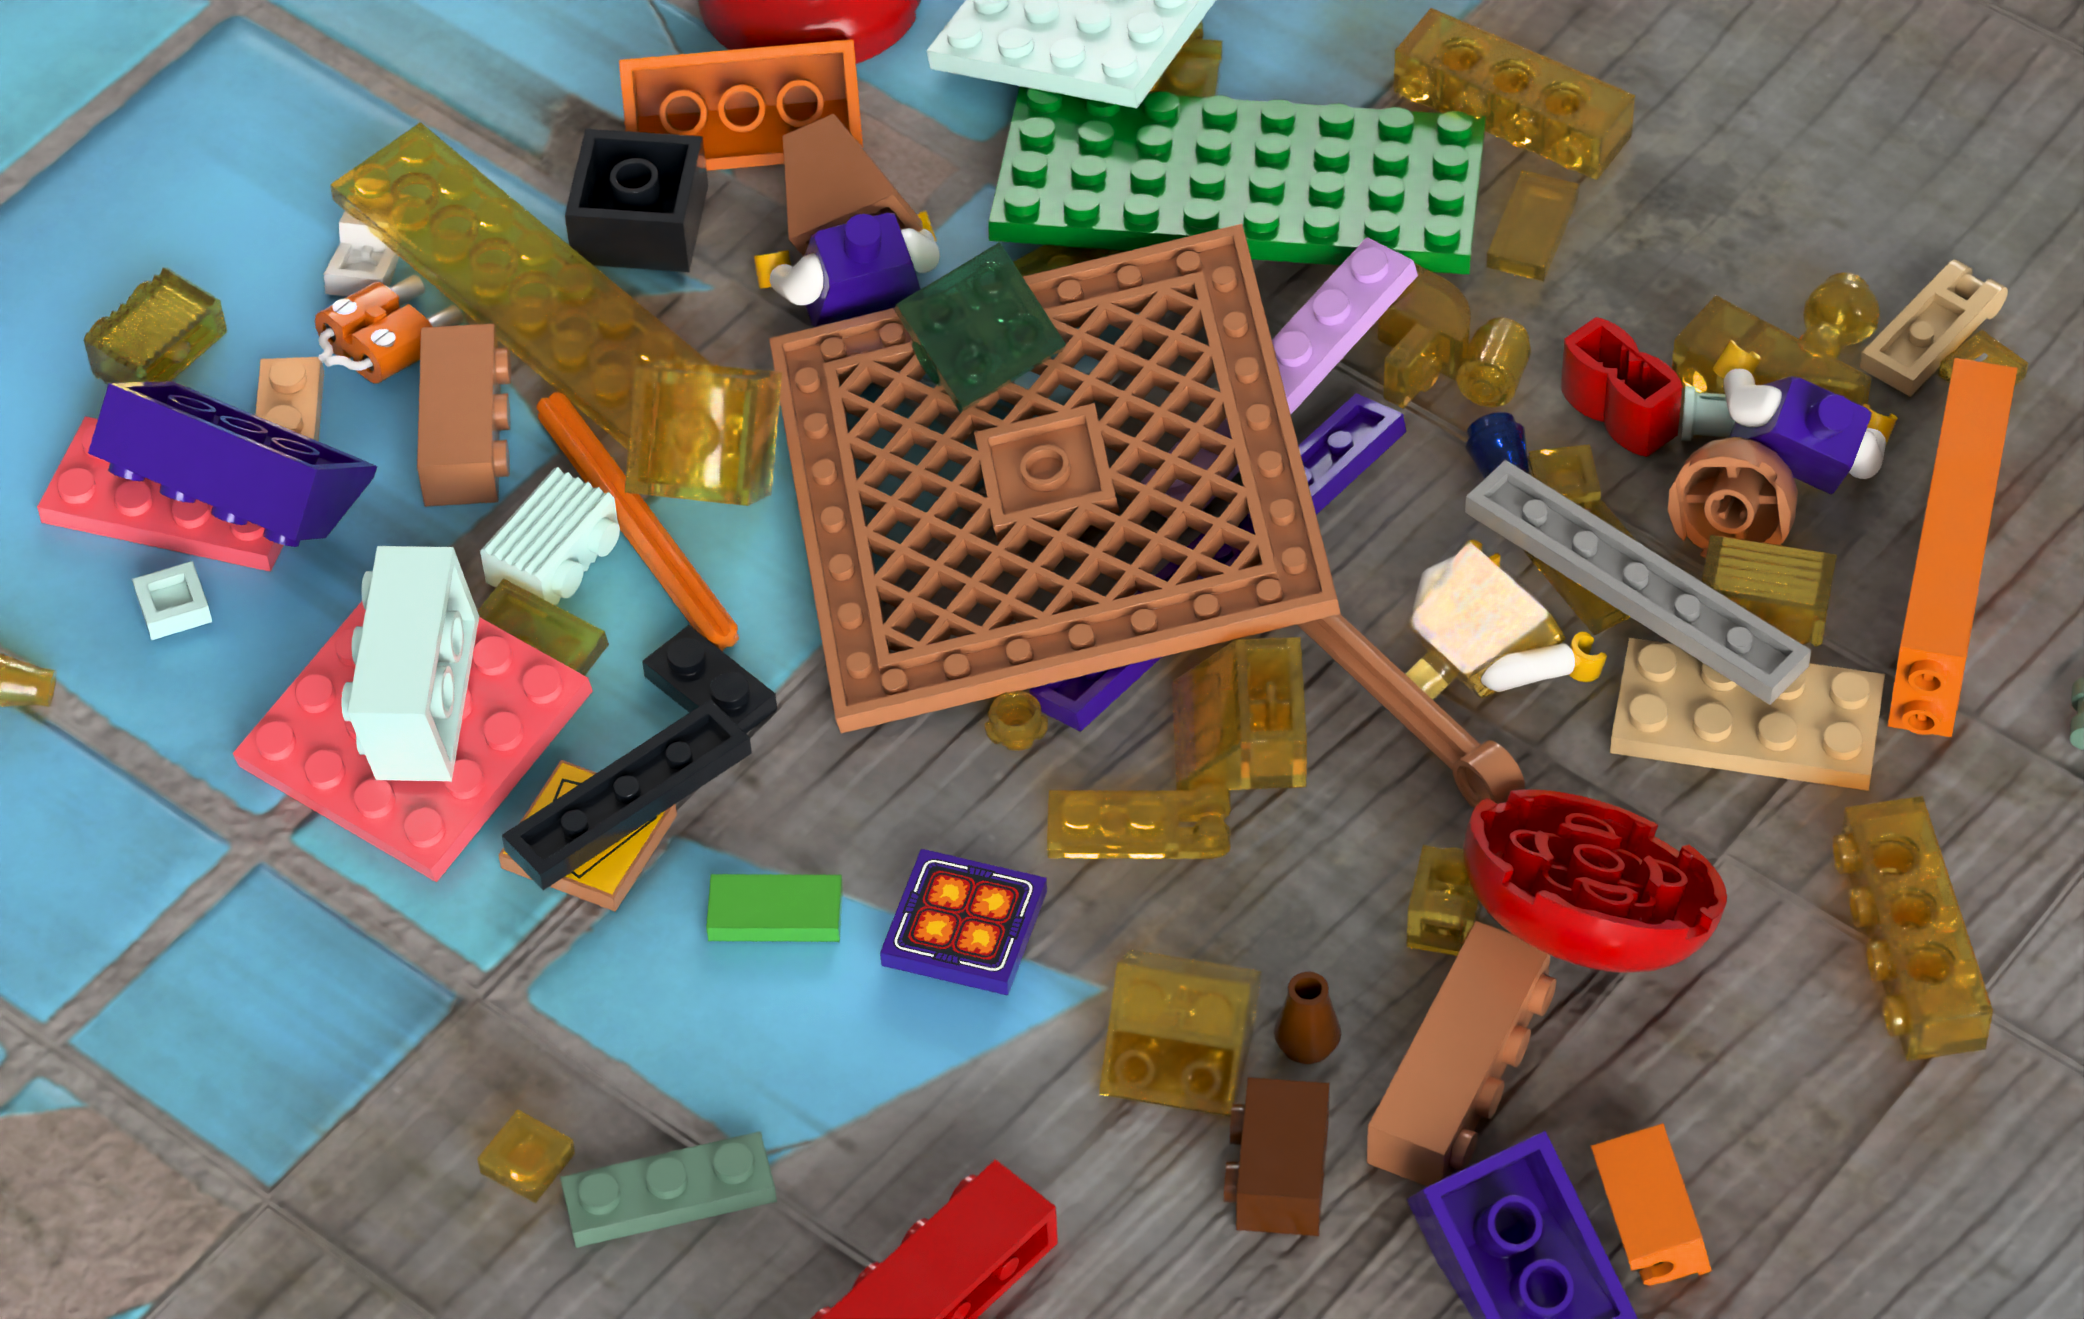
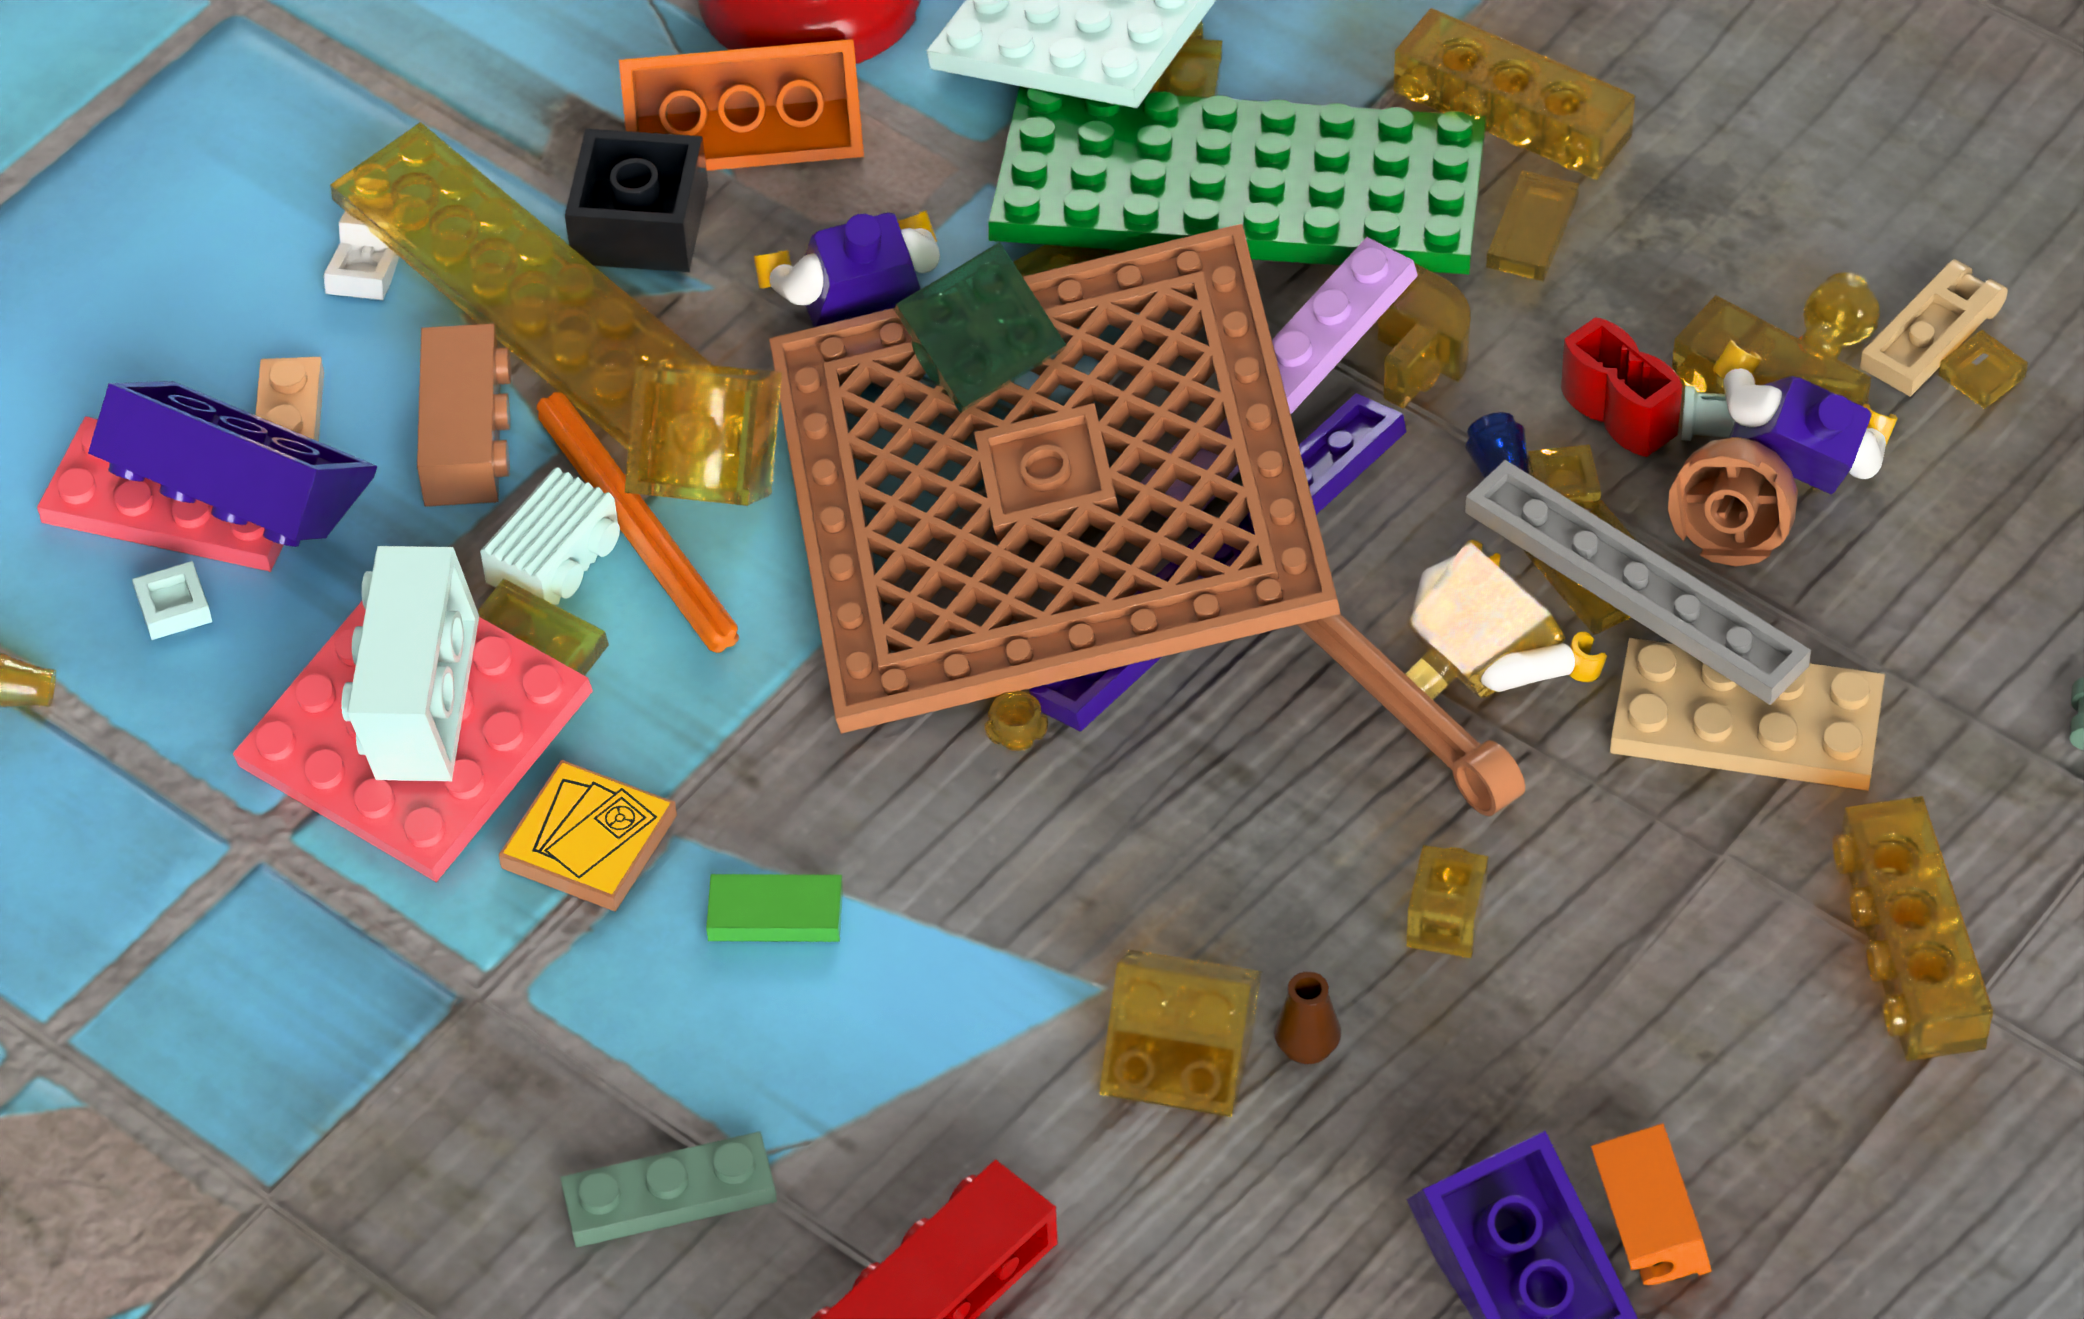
clear yellow brick [84,267,227,384] -> none
orange piece [315,275,463,384] -> none
clear yellow plate [477,1109,575,1203] -> none
black plate [502,699,752,891] -> none
black plate [642,625,777,734] -> none
nougat slope [783,113,923,256] -> none
tile [880,849,1047,996] -> none
clear yellow plate [1047,783,1231,859] -> none
clear yellow slope [1172,637,1307,792] -> none
reddish brown brick [1224,1077,1330,1236] -> none
nougat brick [1367,921,1557,1187] -> none
clear yellow brick [1456,317,1531,407] -> none
red brick [1463,789,1727,973] -> none
clear yellow brick [1701,534,1837,647] -> none
orange brick [1888,358,2018,738] -> none

